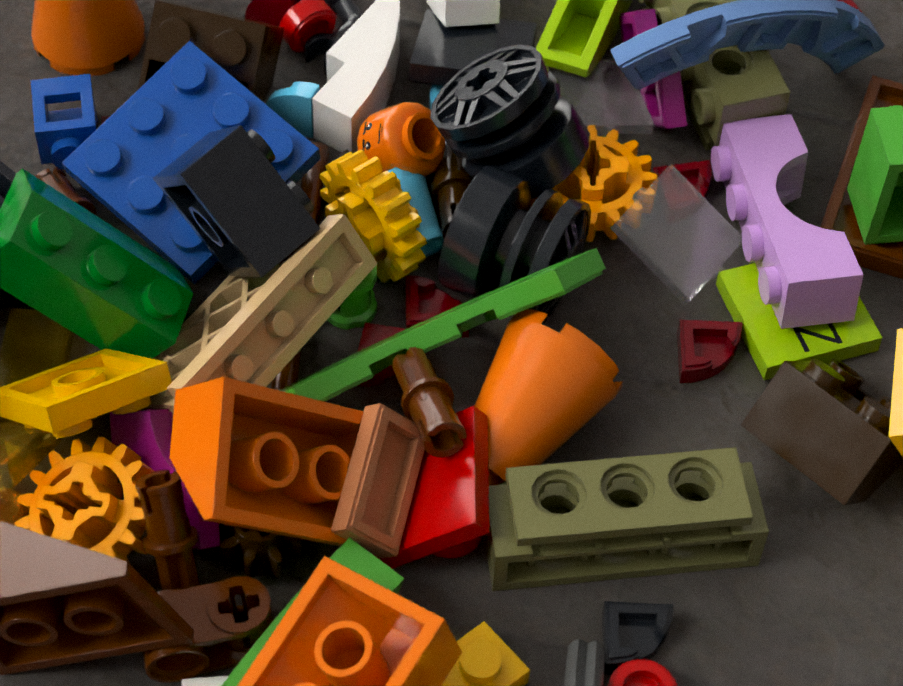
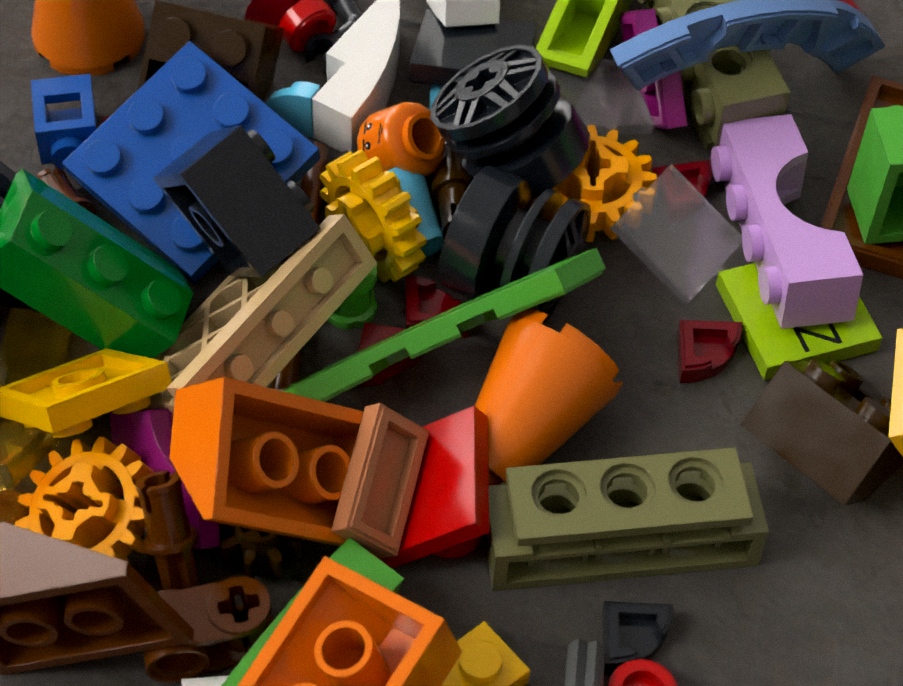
reddish brown axle [392,347,467,458] -> none

